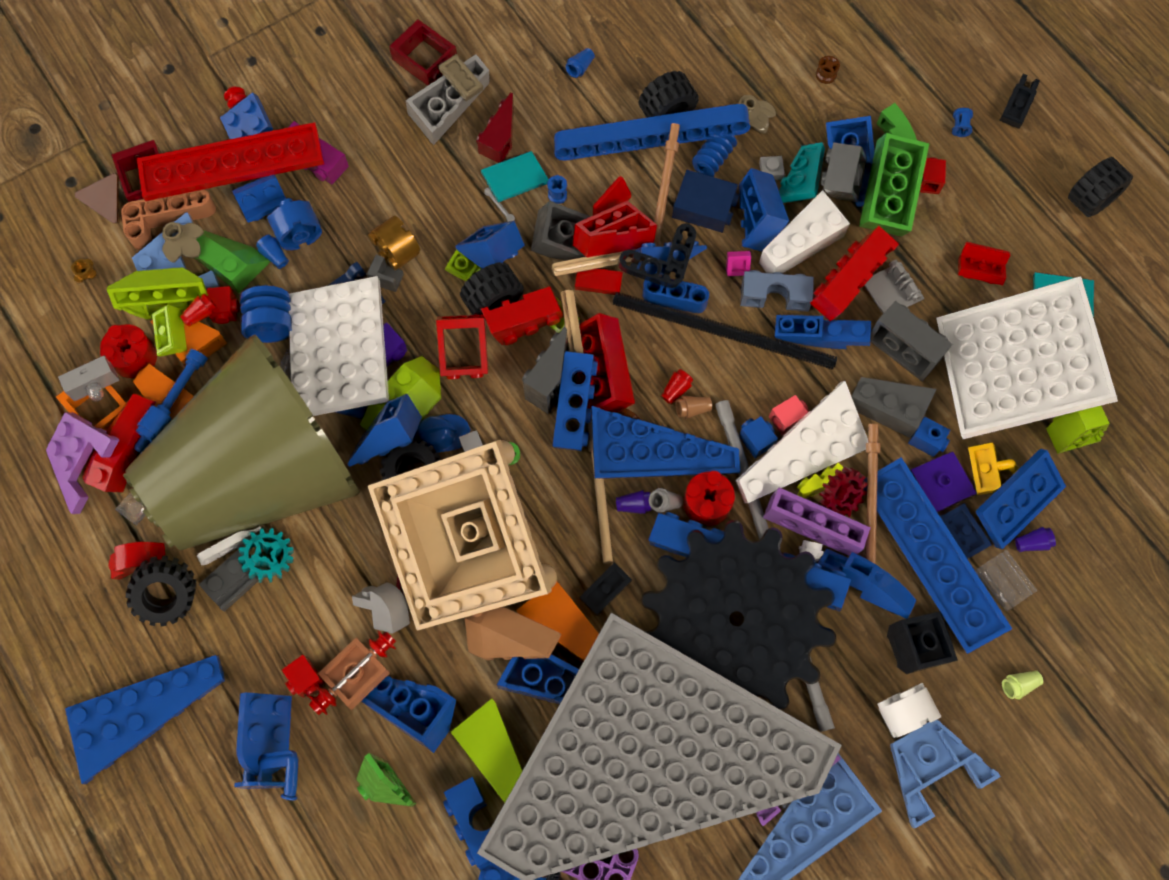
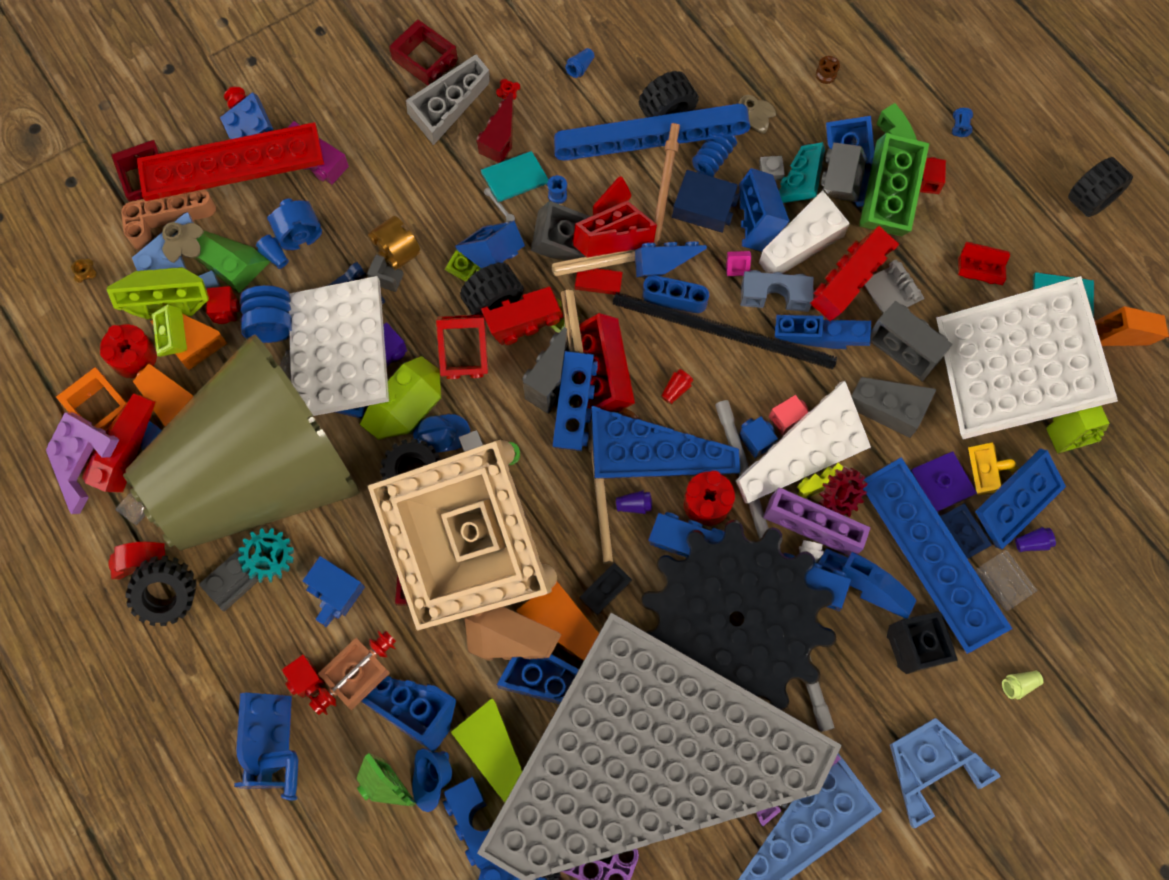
light grey piece [58,356,120,402] -> none
blue wing [65,655,225,784] -> none
reddish brown piece [74,173,119,223] -> none
blue piece [135,349,208,452] -> none
blue brick [136,404,172,442] -> none
red cone [180,293,217,327] -> none
white piece [197,526,261,565] -> none
blue bracket [232,174,286,223] -> none
blue slope [347,394,422,467] -> none
light grey brick [352,582,410,634] -> none
dark tan plate [439,54,483,101] -> none
black beam [618,223,696,288] -> none
light grey cone [649,488,683,513] -> none
medium nougat cone [675,396,712,419] -> none
medium nougat bar [865,424,881,564] -> none
white brick [877,683,941,738] -> none
blue brick [908,416,950,457] -> none
black hinge [999,73,1040,129] -> none
none -> blue hinge [302,556,365,627]
none -> blue piece [412,748,452,812]
none -> red plate [496,79,520,100]
none -> orange slope [1094,306,1169,346]

